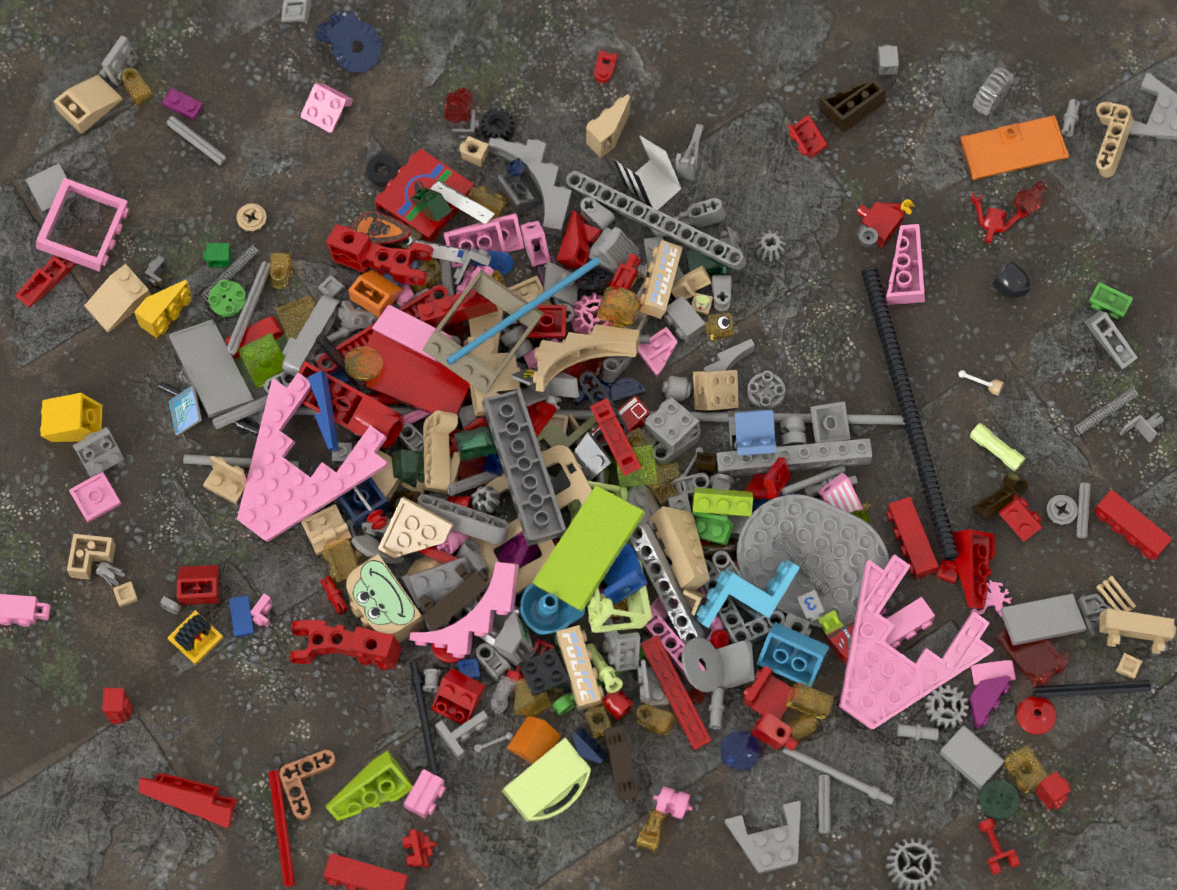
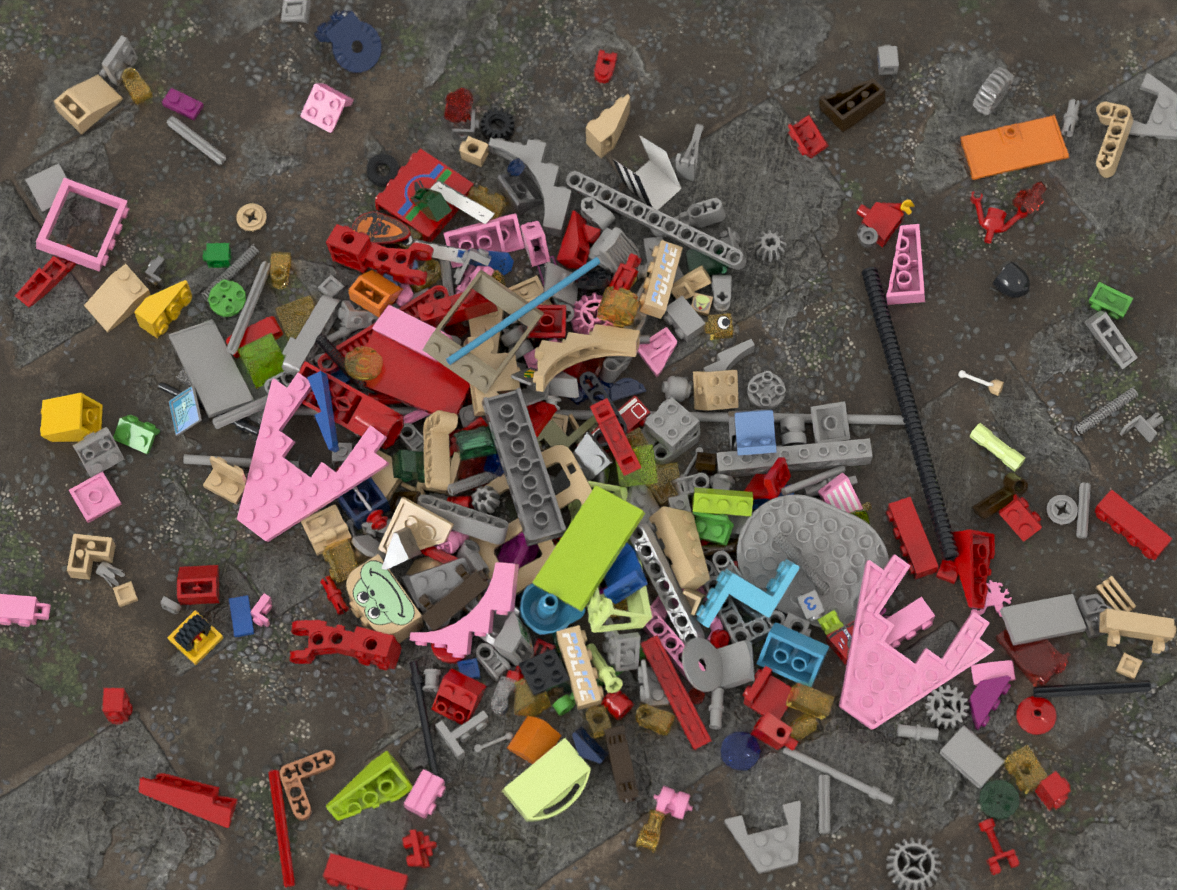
none -> bright green bracket [113,415,160,454]
none -> slope [382,527,421,570]

